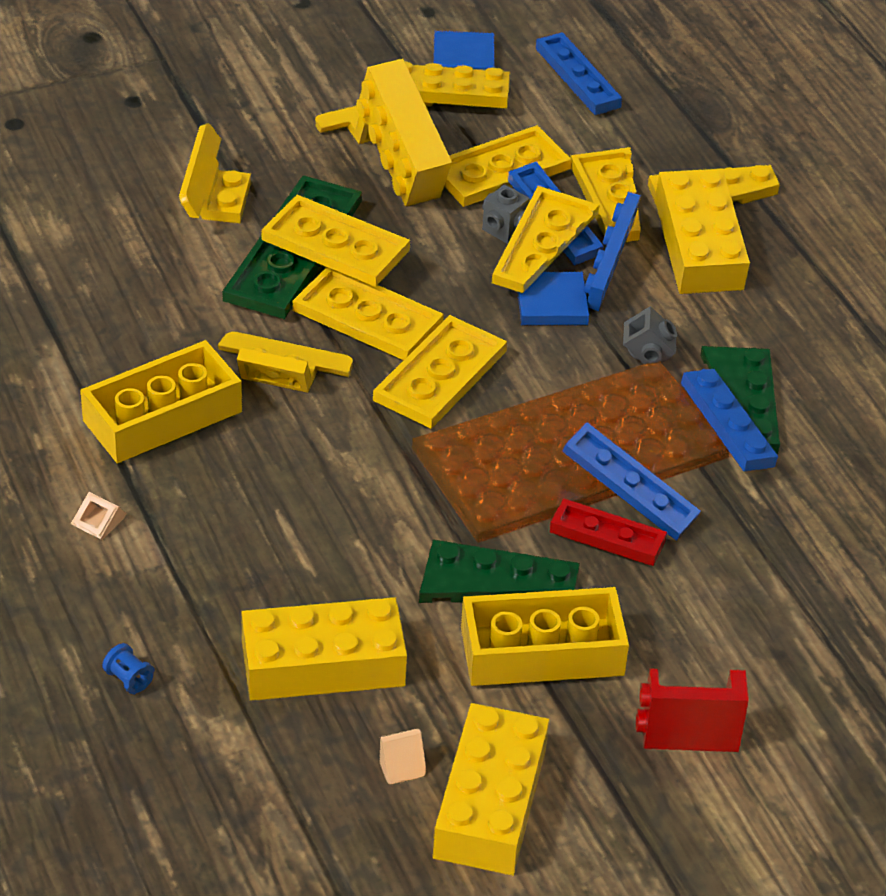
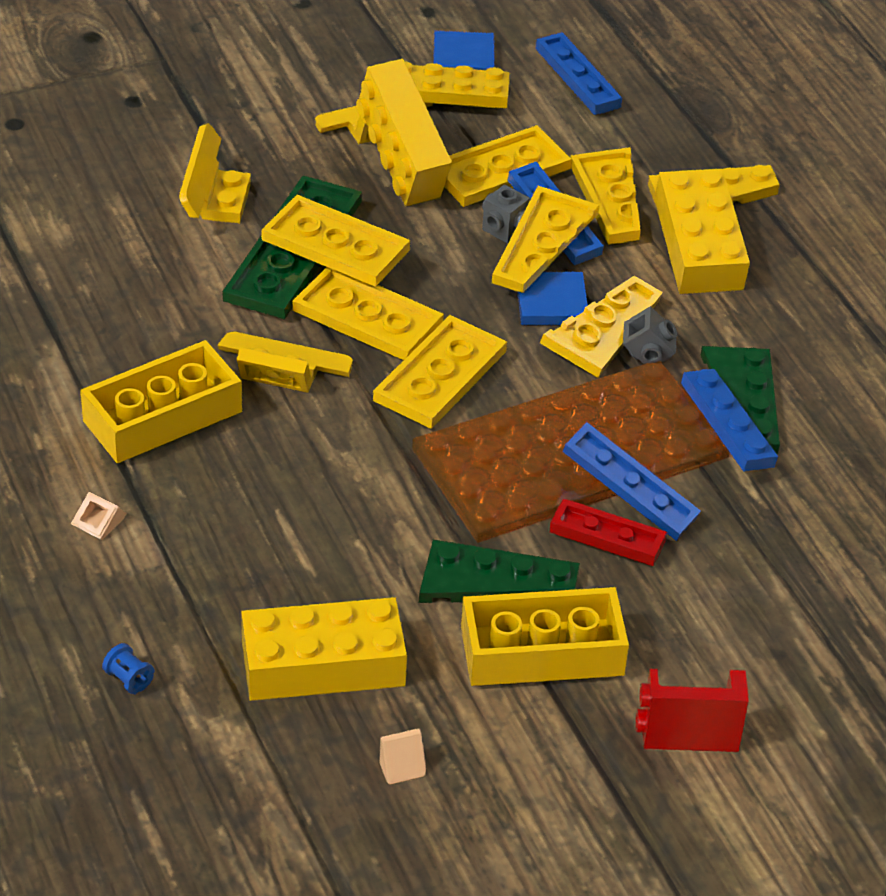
yellow brick [433,703,549,876] -> none
blue plate [584,192,641,311] -> none
none -> yellow wing [540,276,663,378]

